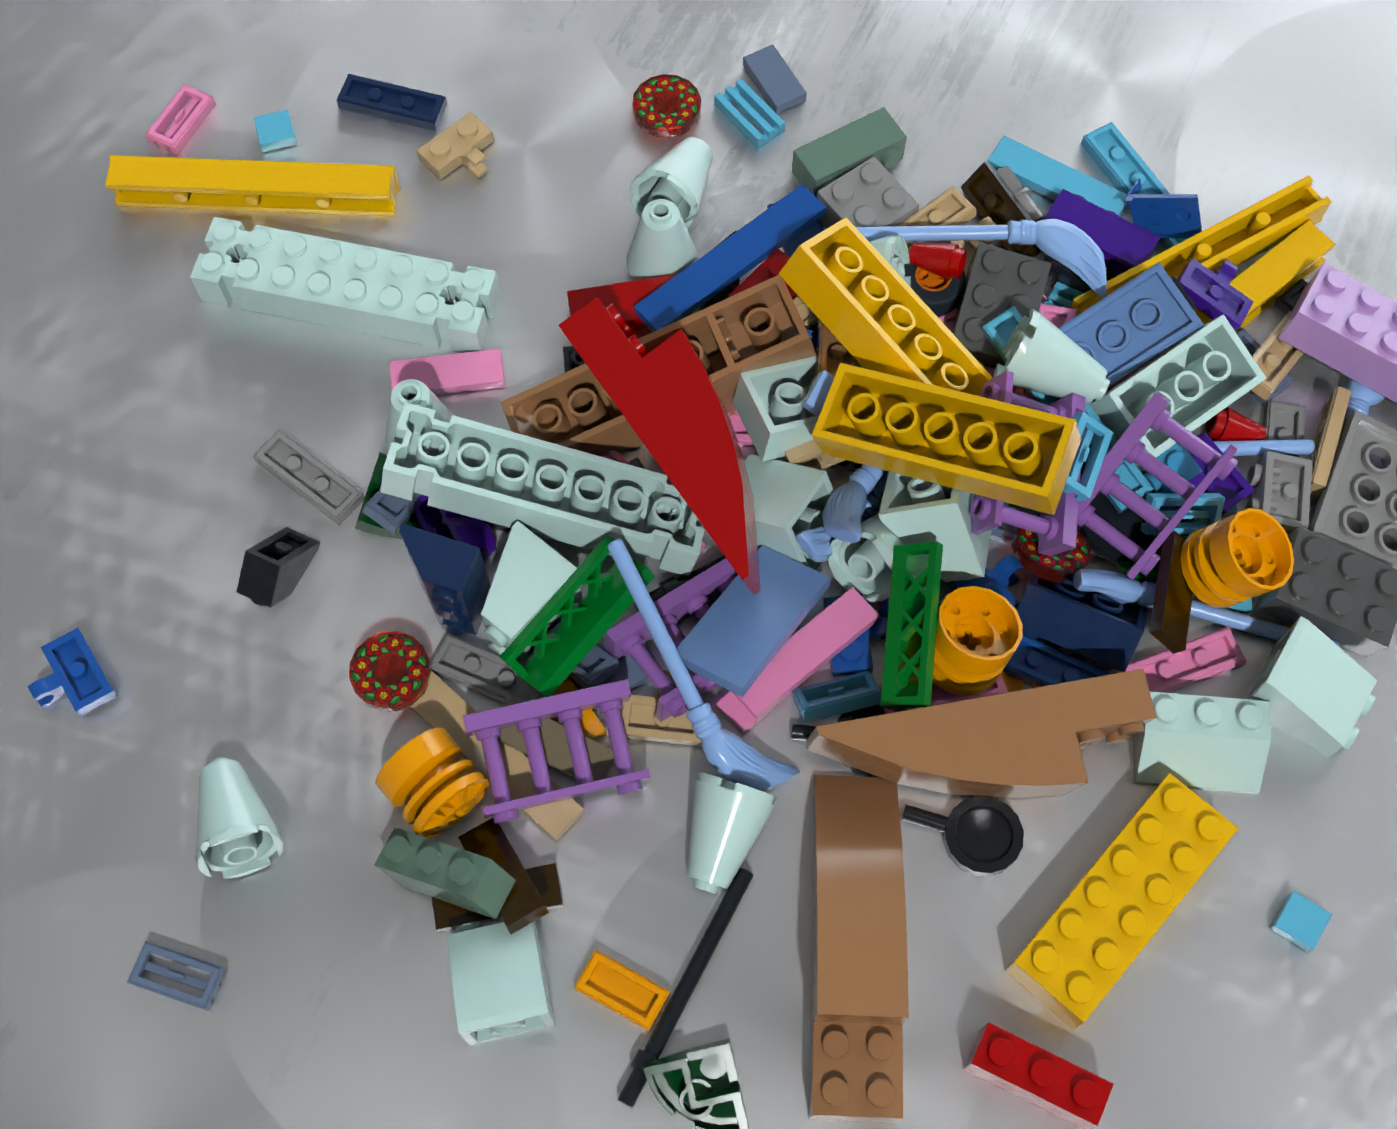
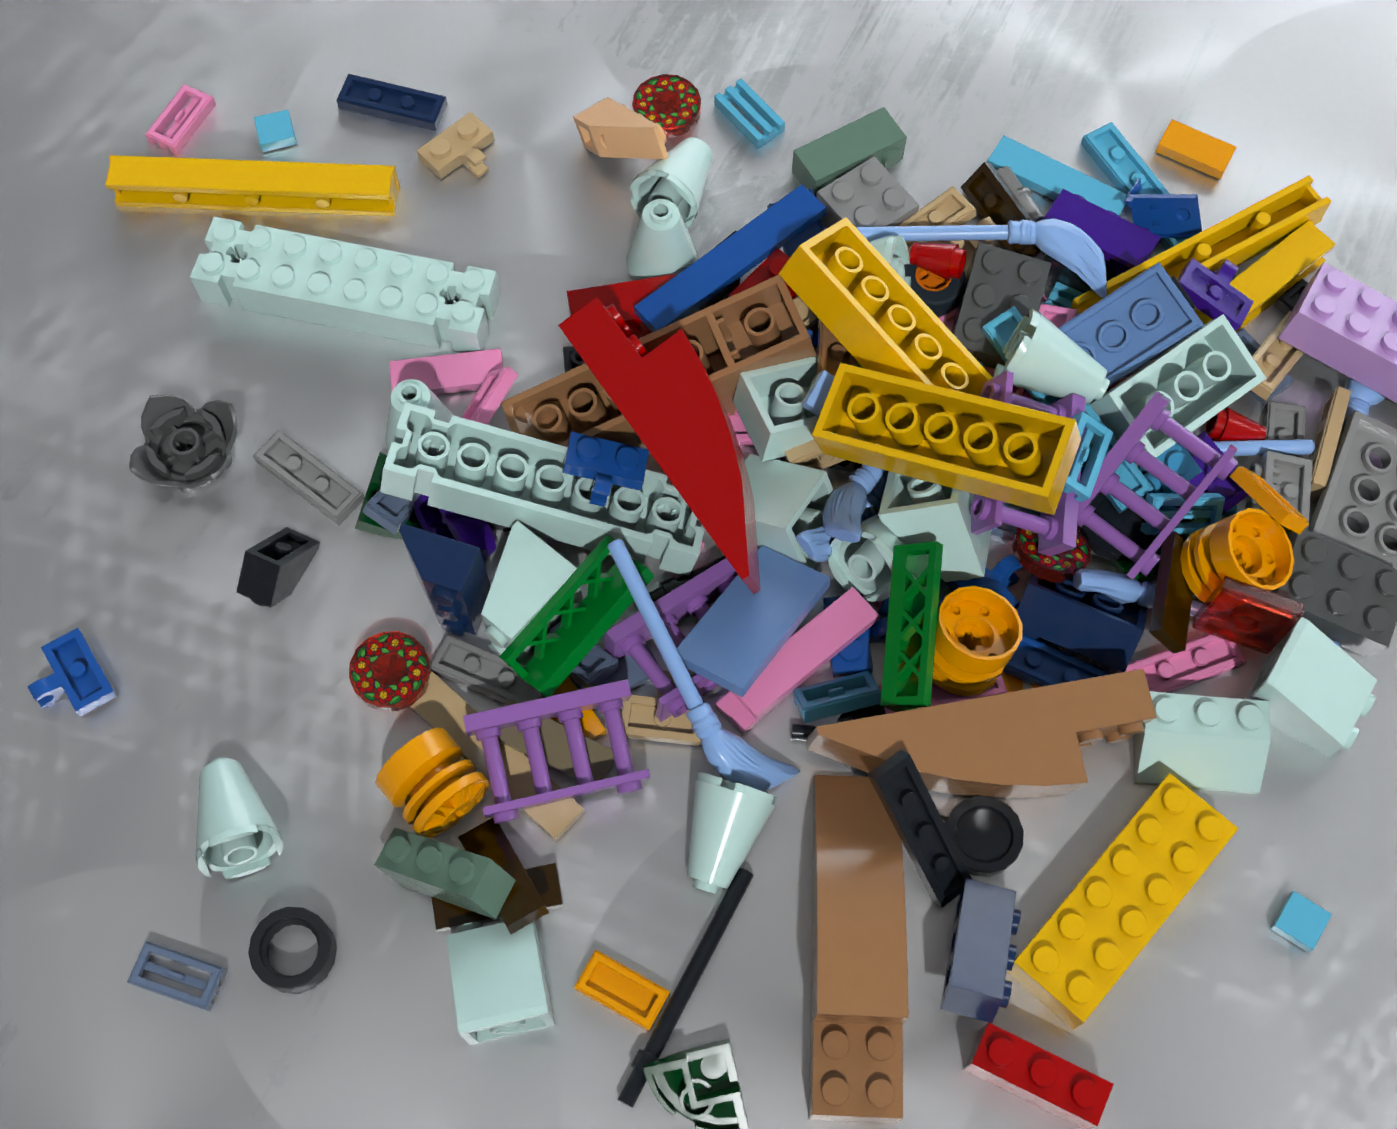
sand blue tile [743,44,807,114] -> none
none -> dark grey brick [129,395,238,493]
none -> black tyre [248,907,337,994]
none -> bright pink tile [461,366,519,425]
none -> blue plate [562,432,649,507]
none -> light nougat slope [573,97,669,159]
none -> black plate [867,749,973,908]
none -> brick [940,878,1021,1023]
none -> light orange tile [1155,119,1237,179]
none -> clear red tile [1192,576,1305,654]
none -> light orange tile [1229,466,1309,535]

